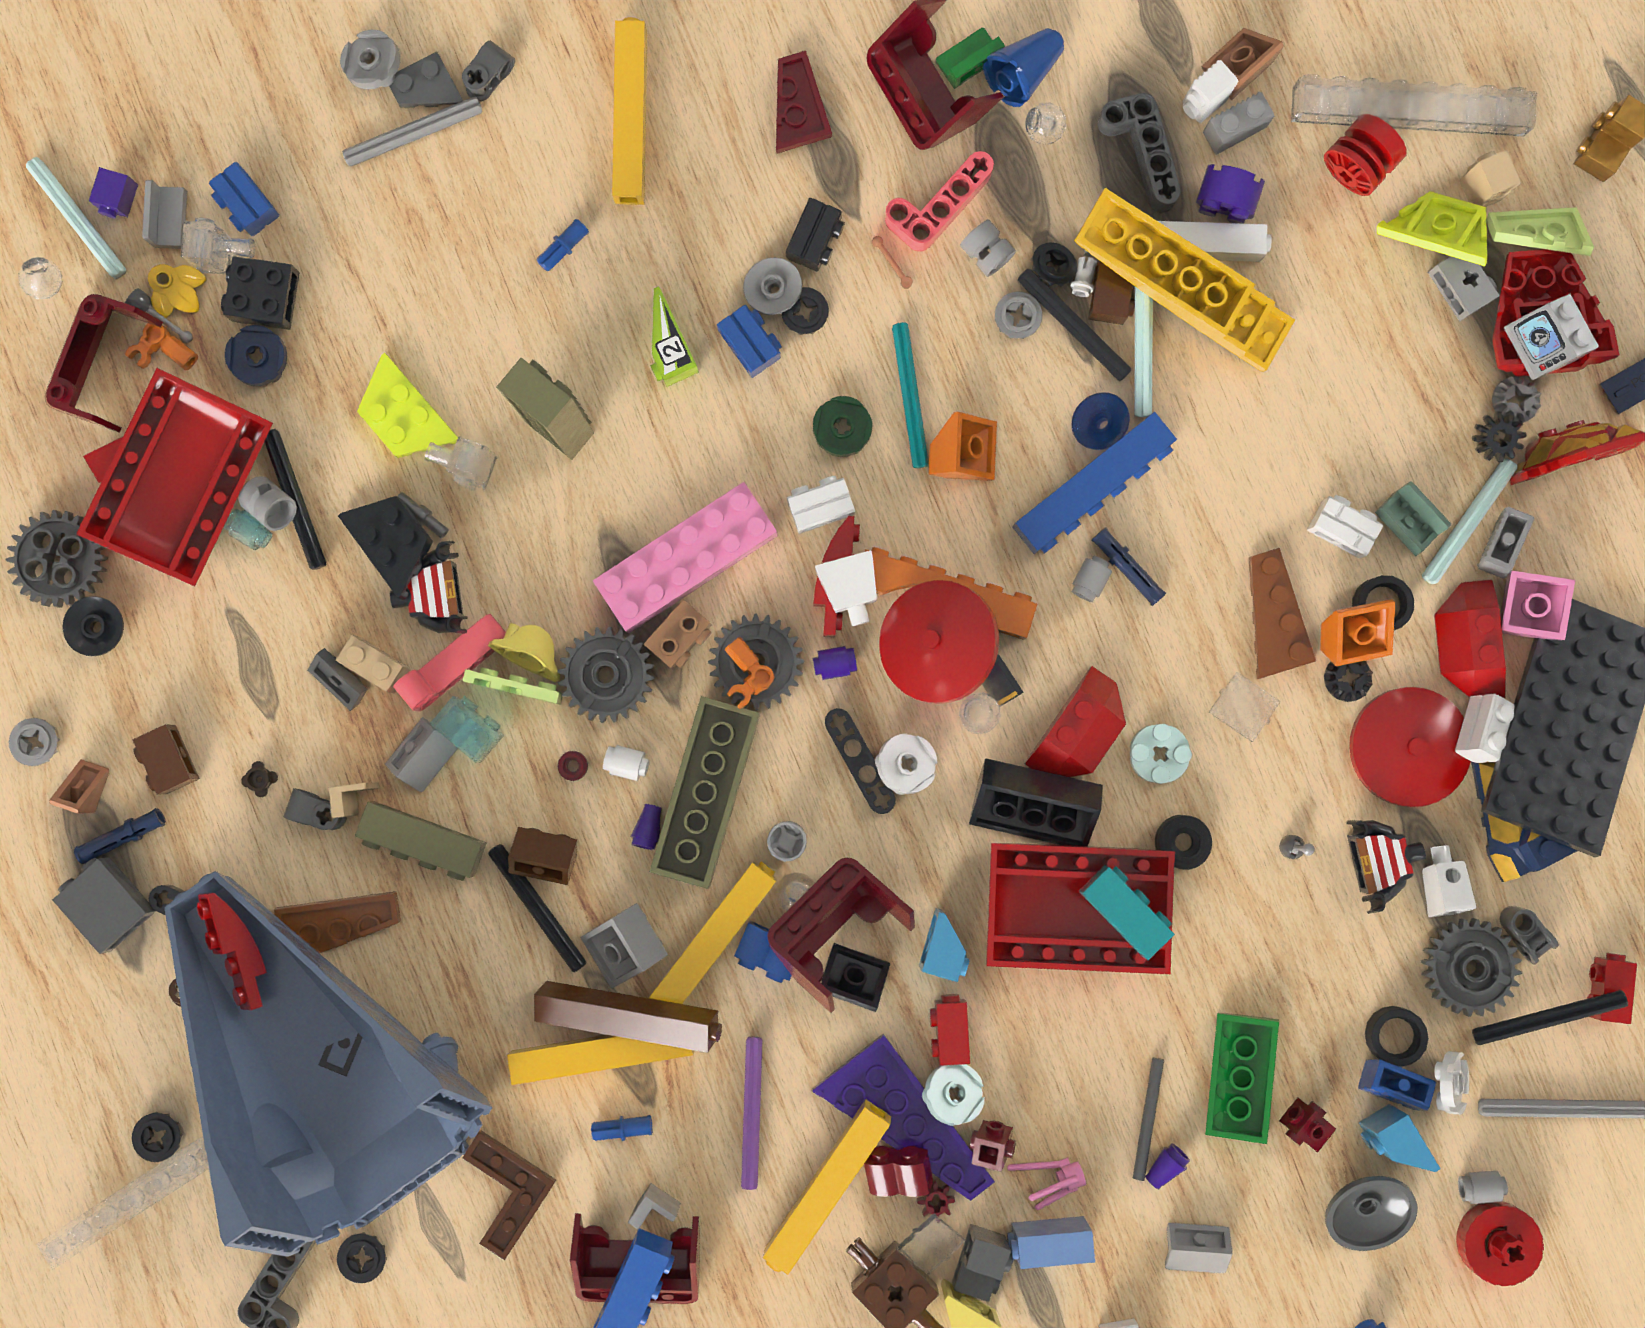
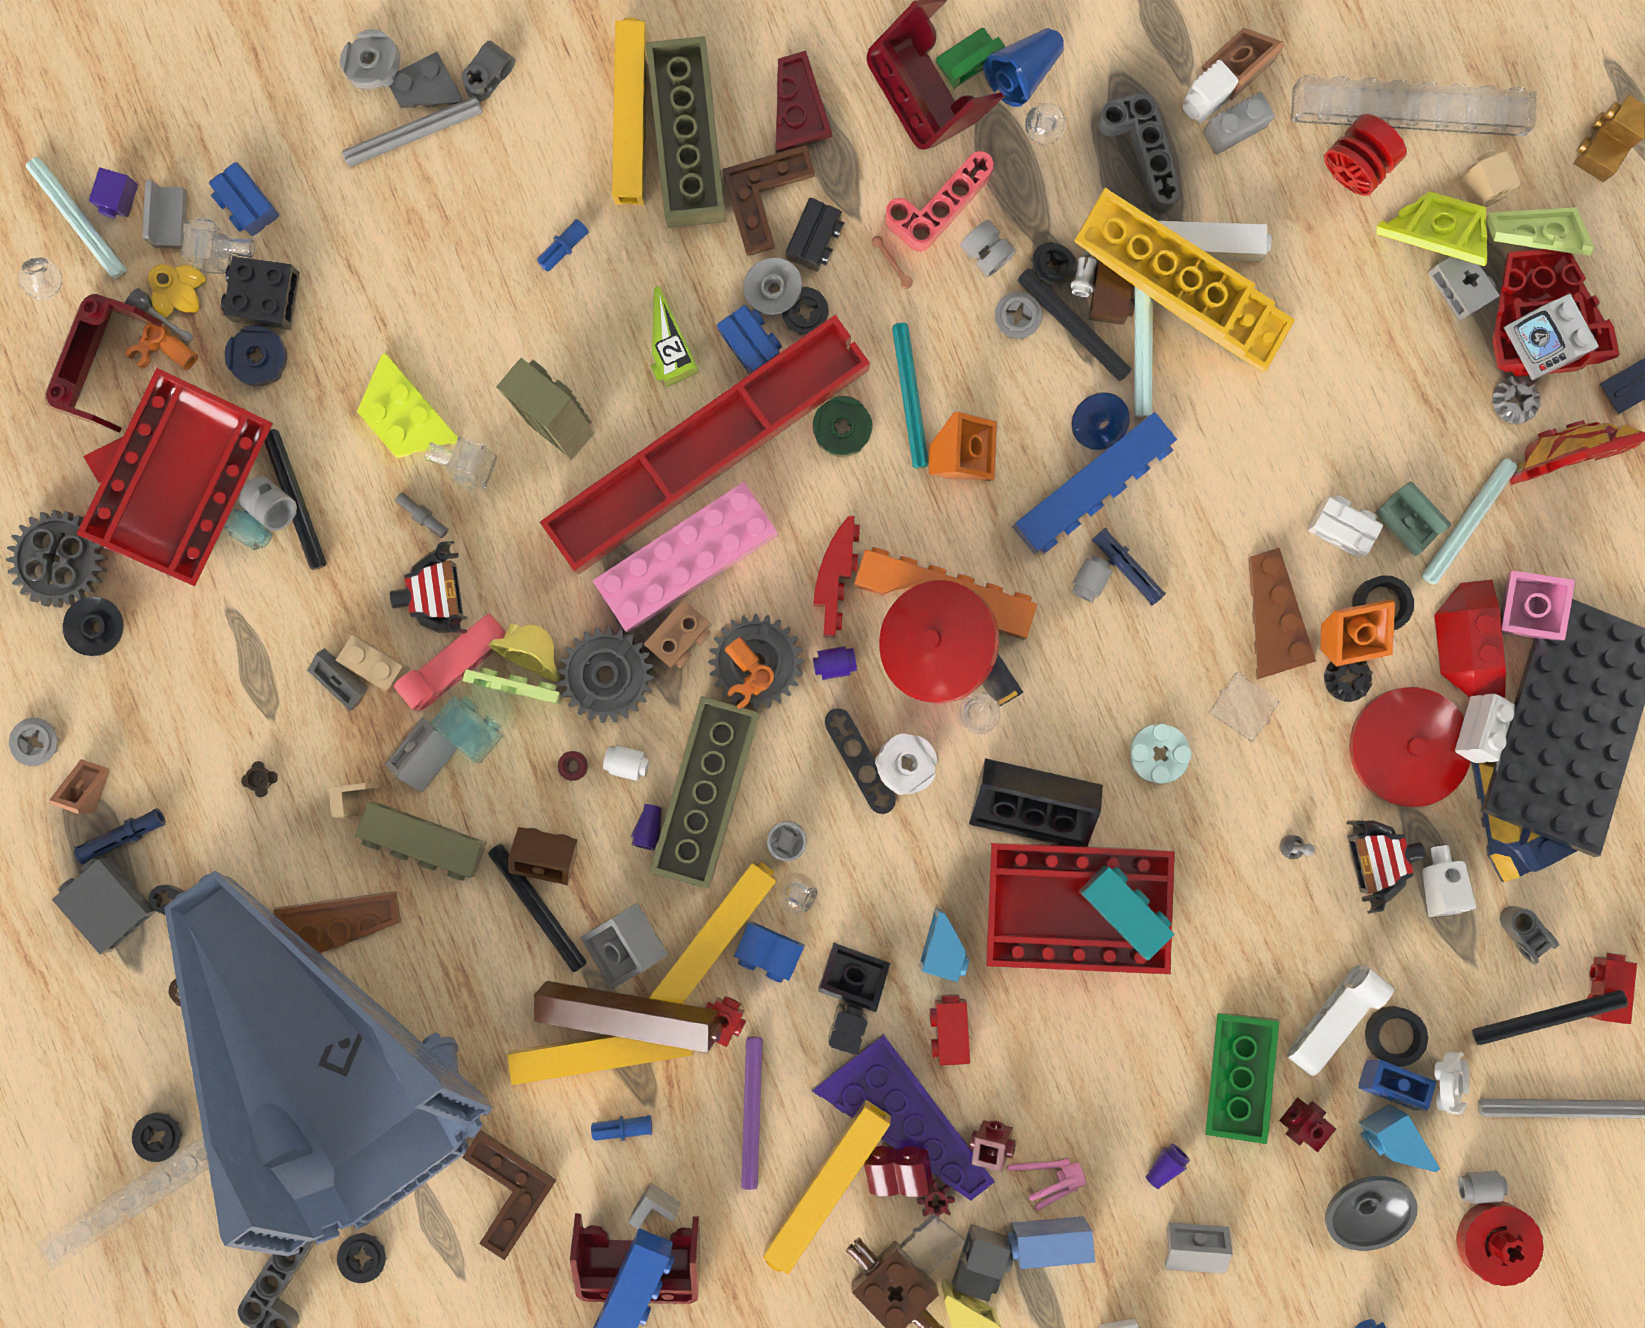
reddish brown brick [132,724,200,795] -> none
red slope [197,893,267,1010] -> none
dark grey piece [283,788,347,830] -> none
black wing [338,496,433,601] -> none
dark red windscreen [767,858,915,1013] -> none
white brick [787,476,855,534] -> none
white torso [815,550,877,626] -> none
light aqua plate [922,1064,985,1126] -> none
red wedge [1024,666,1126,777] -> none
dark grey bar [1132,1057,1164,1181] -> none
black tyre [1155,815,1212,870] -> none
dark purple brick [1196,164,1265,224] -> none
dark grey gear [1421,918,1522,1017] -> none
black gear [1472,411,1527,462] -> none
light grey brick [1477,507,1534,579] -> none
none -> red piece [539,315,870,575]
none -> olive brick [646,36,726,228]
none -> red brick [705,996,746,1047]
none -> reddish brown plate [722,145,815,256]
none -> black brick [828,1002,868,1055]
none -> white beam [1287,965,1394,1076]

